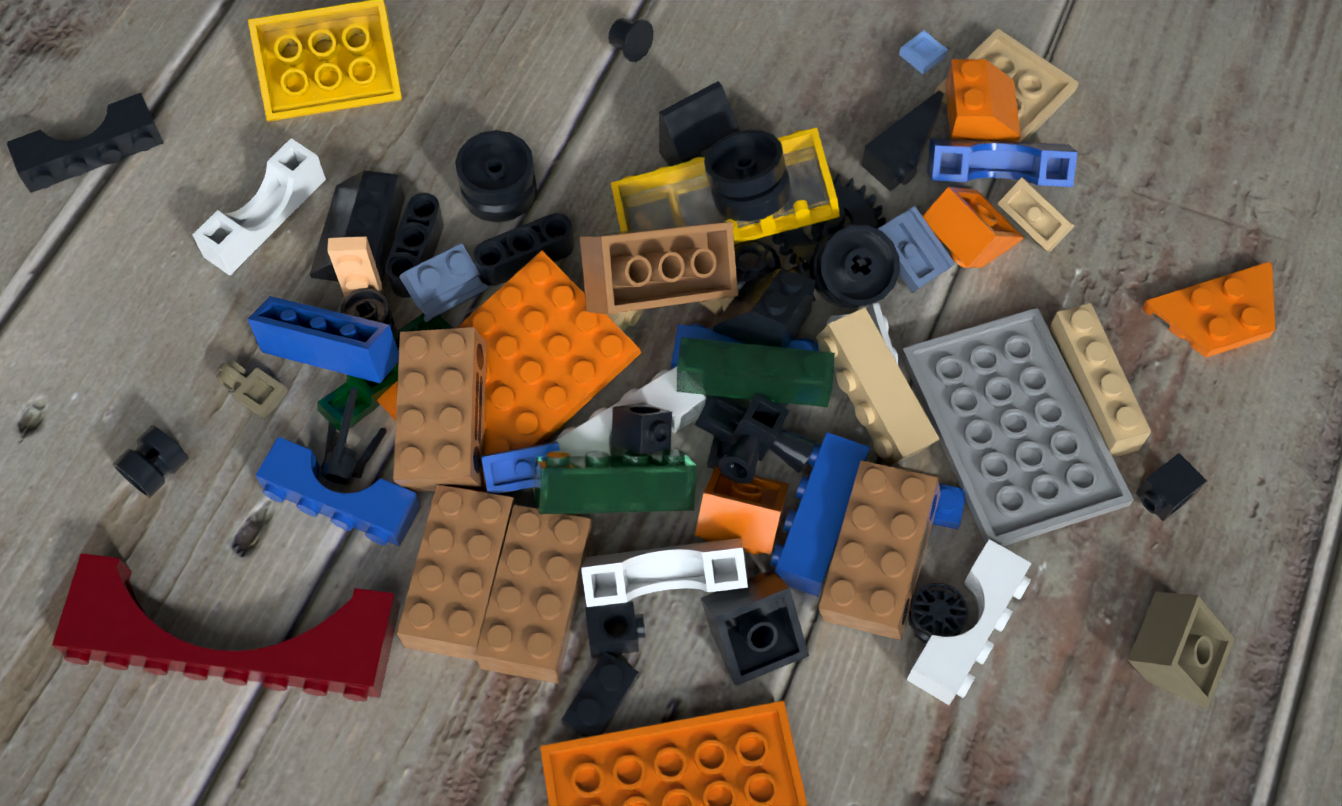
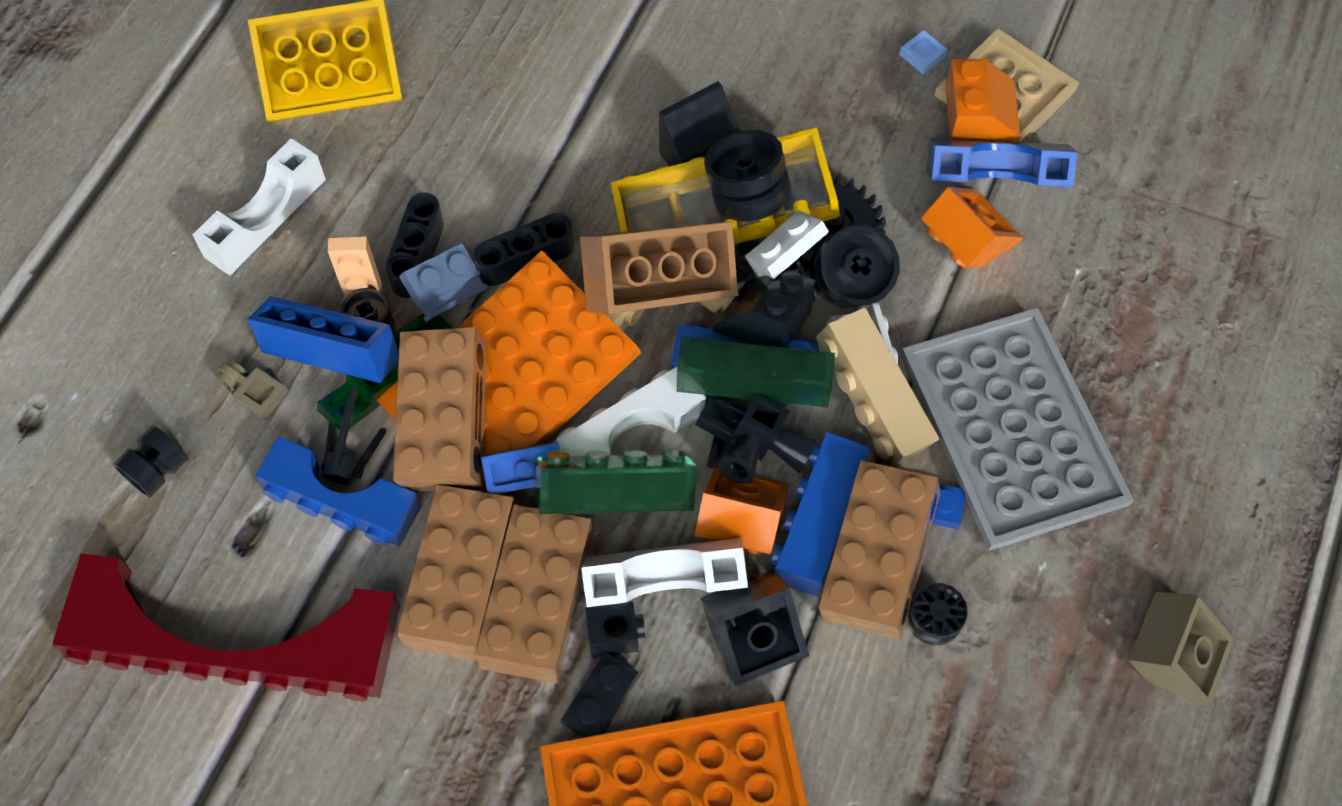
black arch [6,93,164,193] -> none
black slope [310,170,405,283] -> none
black wheel [455,130,537,223] -> none
black piece [608,18,654,62] -> none
black brick [611,403,672,454] -> none
black slope [861,90,944,192] -> none
sand blue plate [878,206,955,293] -> none
white arch [907,539,1031,705] -> none
tan plate [997,177,1075,252] -> none
tan brick [1049,303,1151,458] -> none
black brick [1136,453,1207,521] -> none
orange wing [1142,261,1275,358] -> none
none -> white bracket [745,210,829,279]

